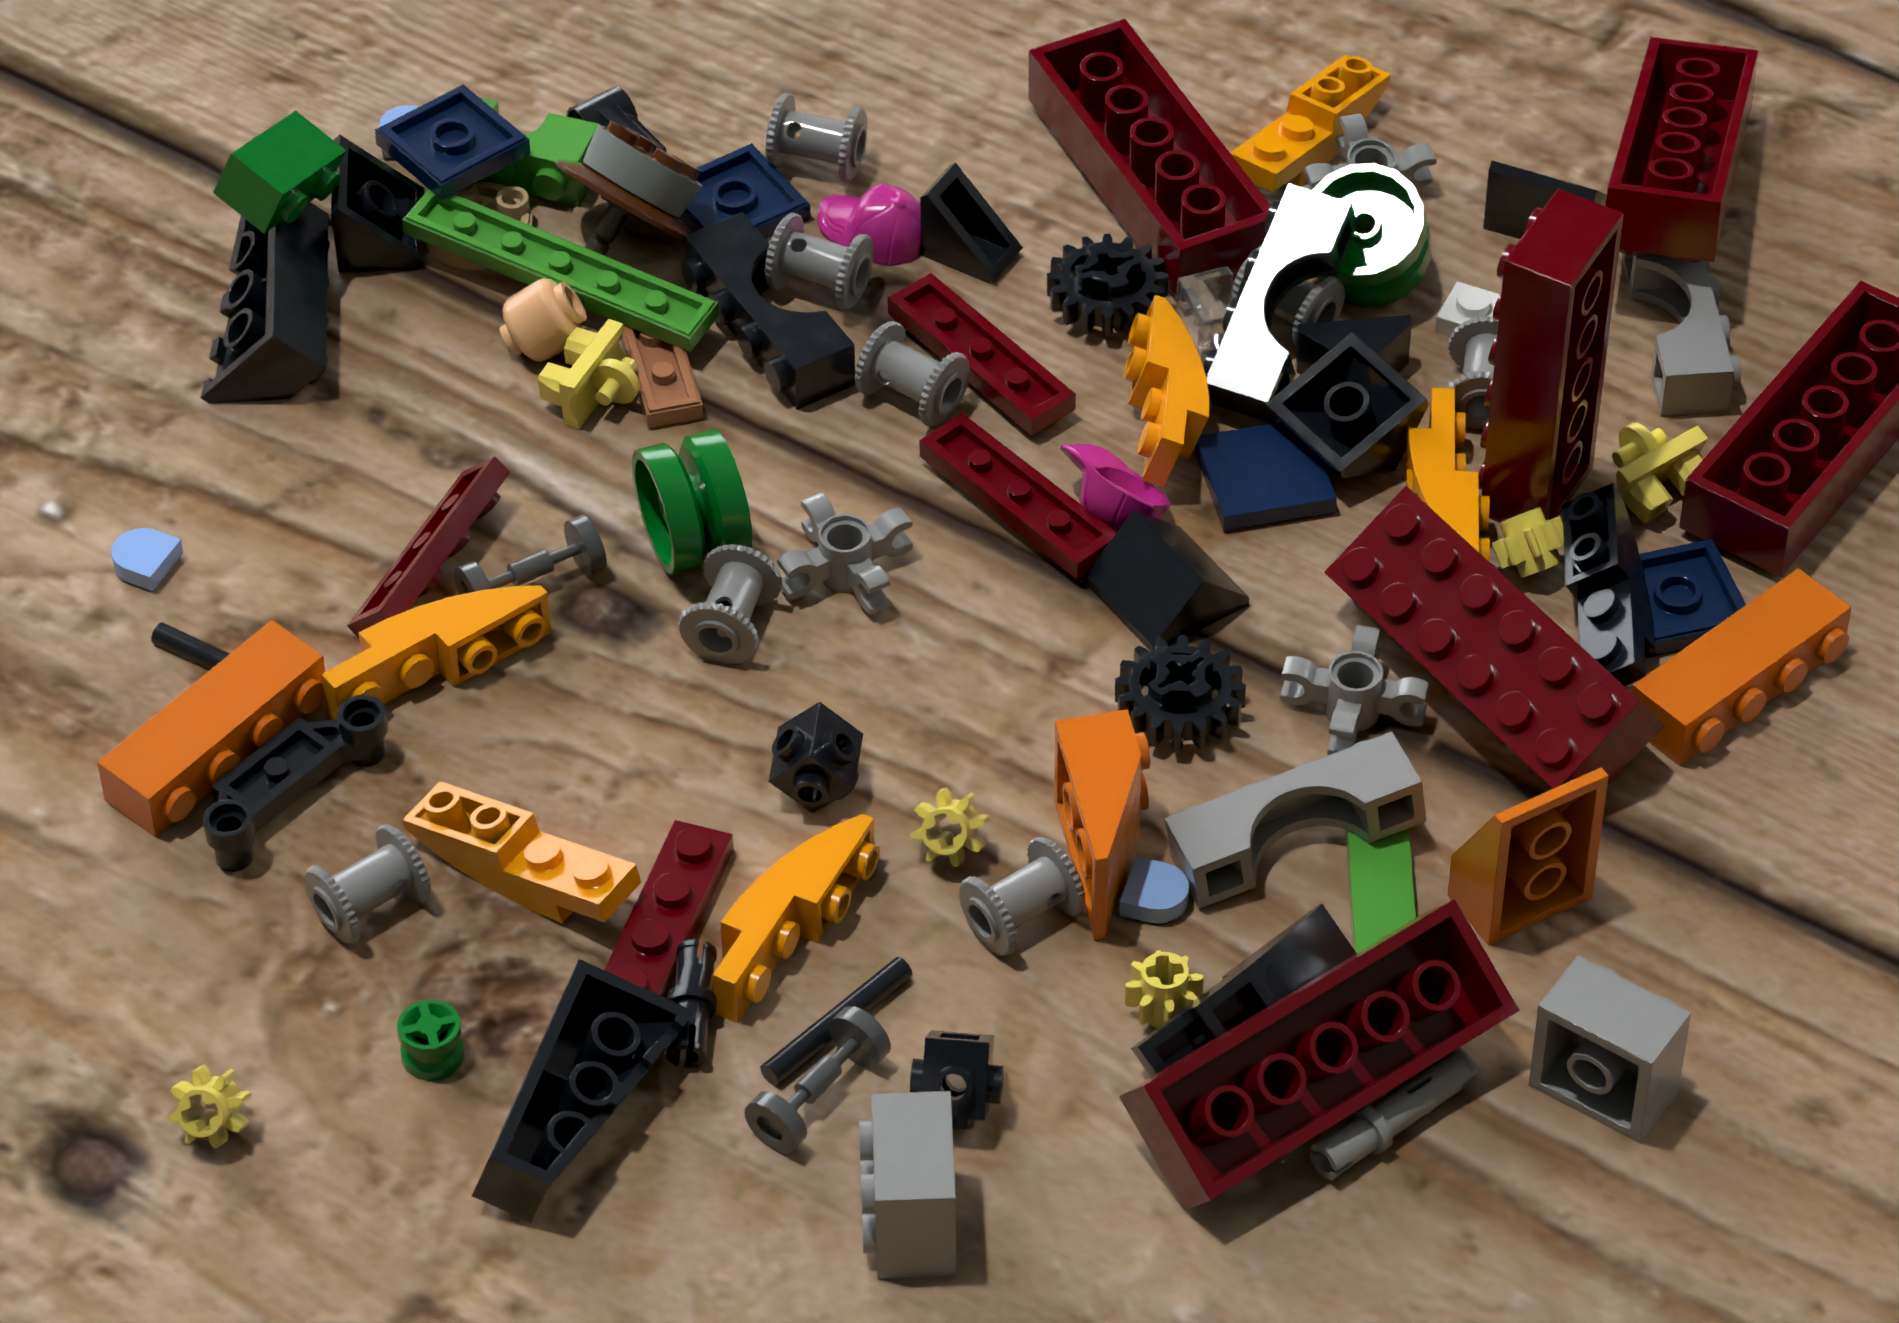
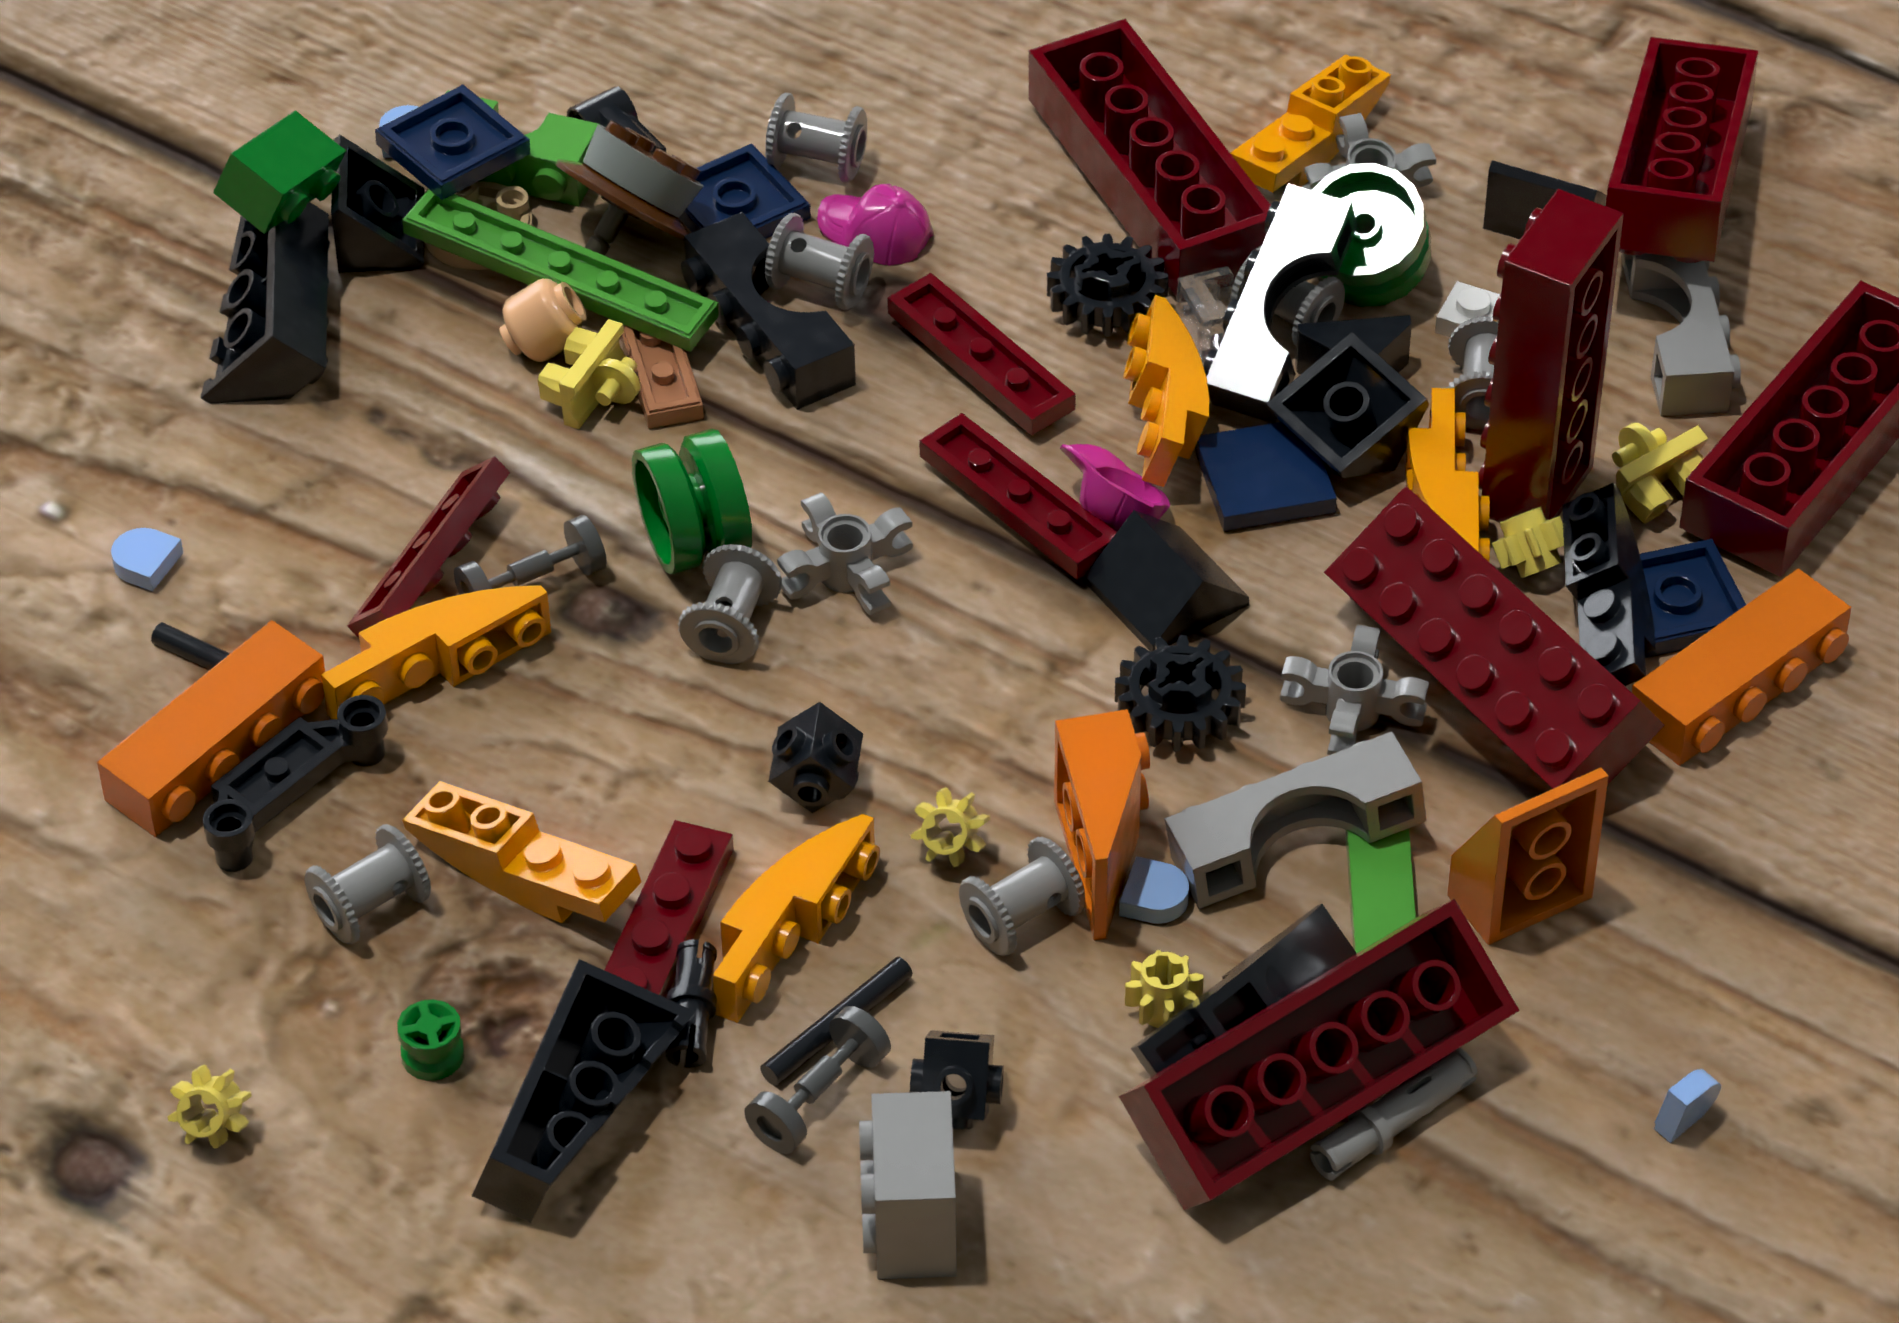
light grey hose [855,321,970,427] -> none
black slope [920,162,1023,283] -> none
light grey brick [1528,955,1691,1143] -> none
none -> light blue tile [1654,1069,1721,1143]

